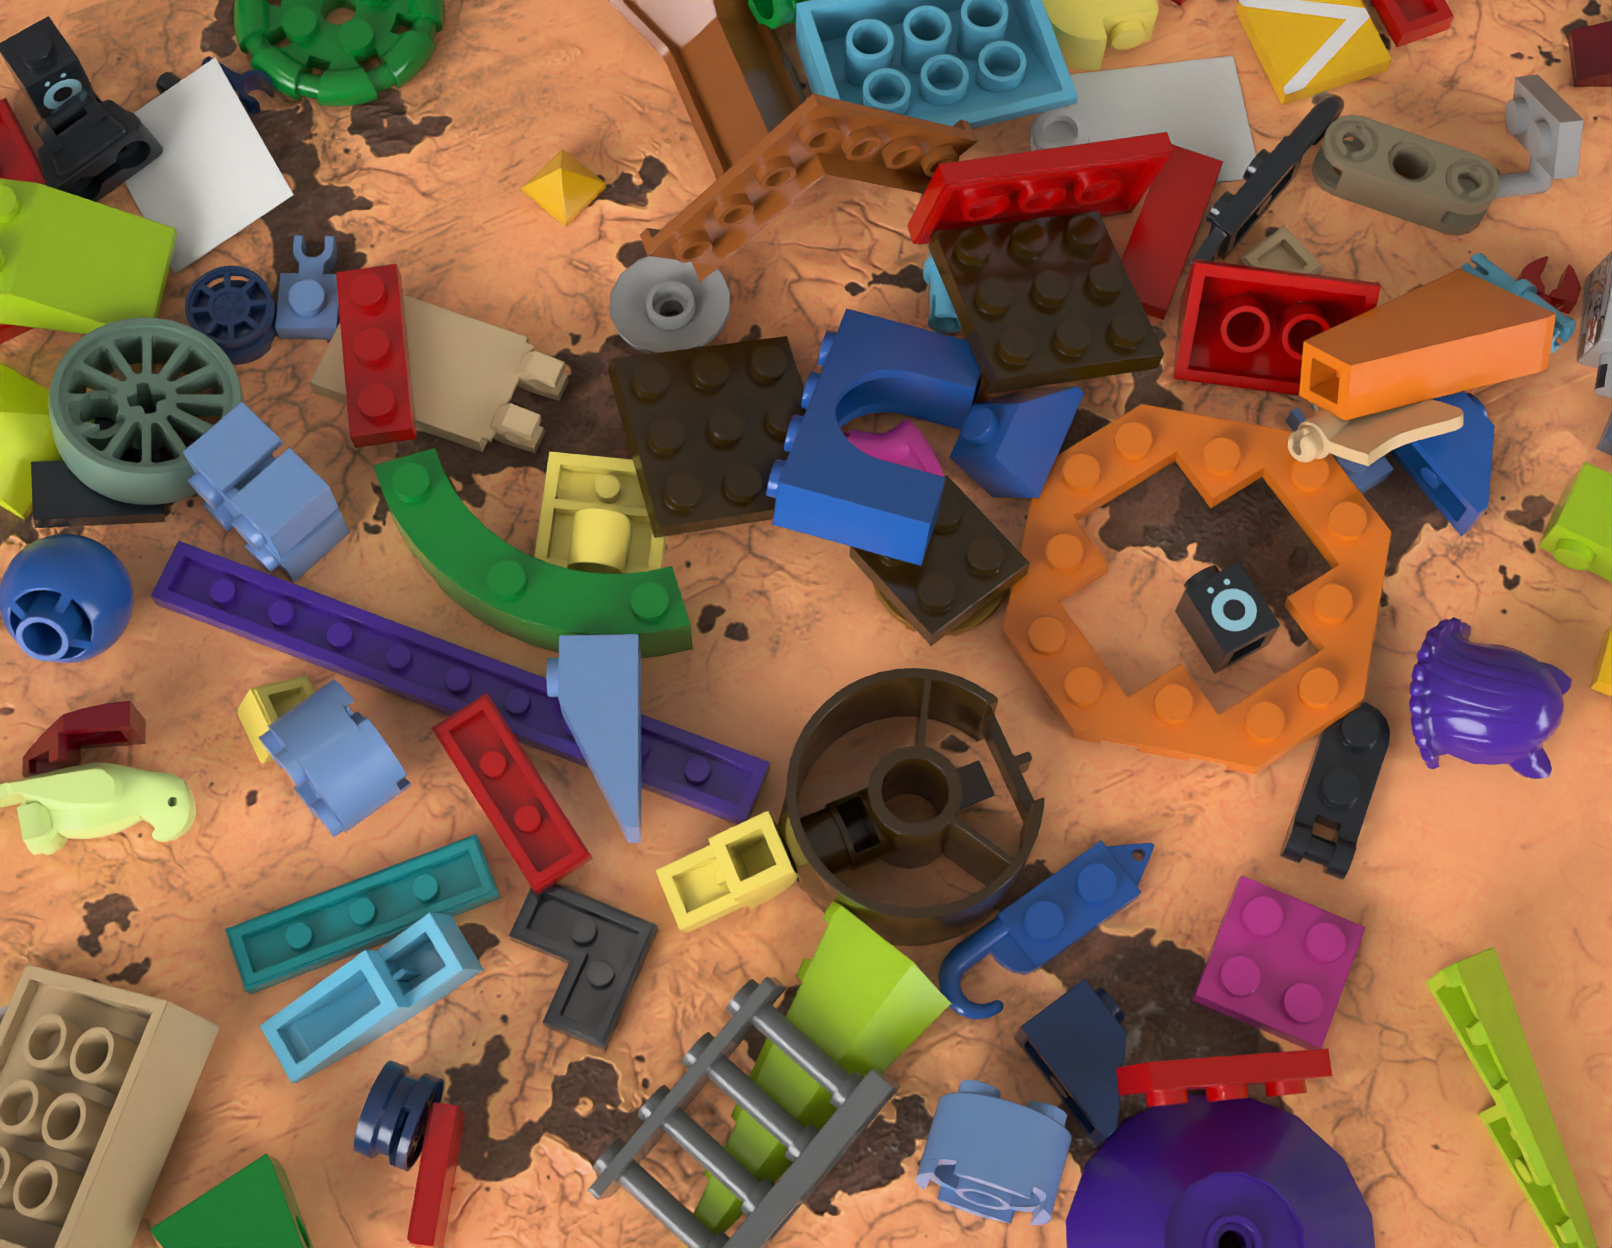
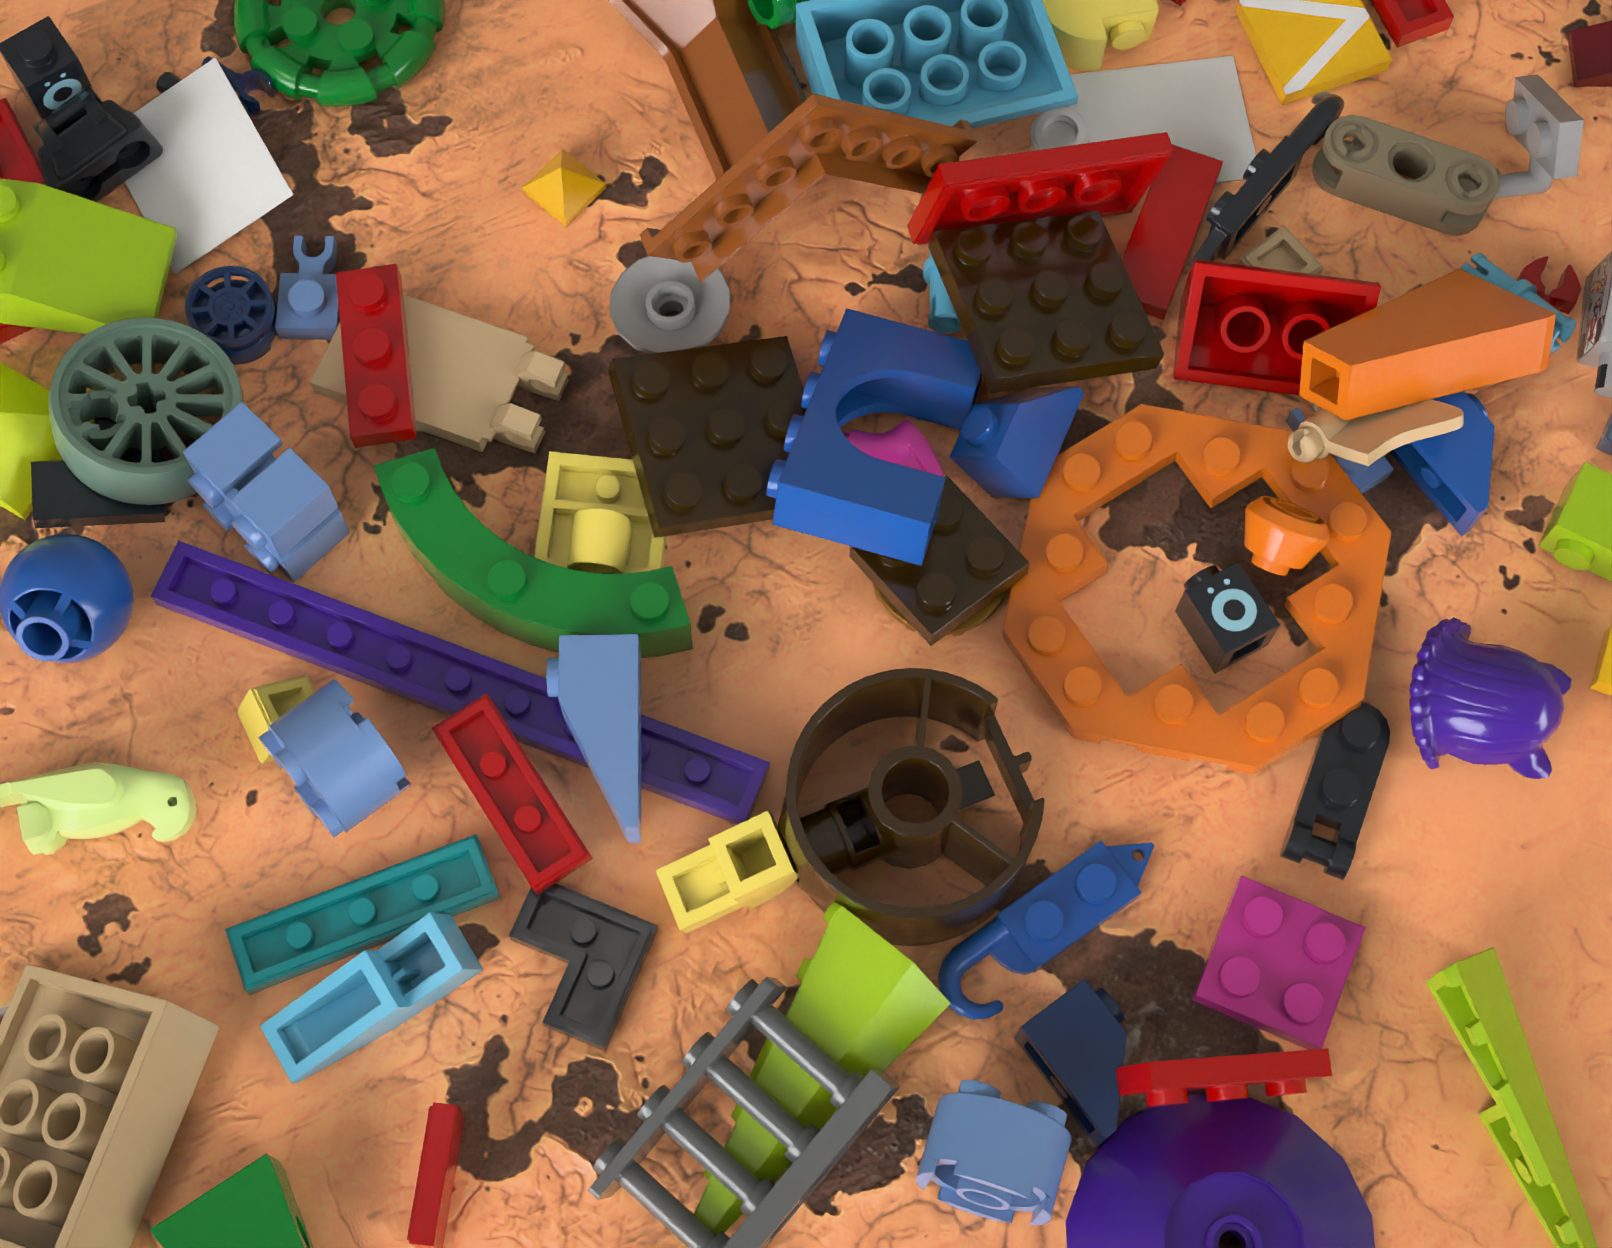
dark red slope [22,701,146,778] -> none
dark blue wheel [354,1060,444,1171] -> none
none -> orange cone [1244,496,1330,576]

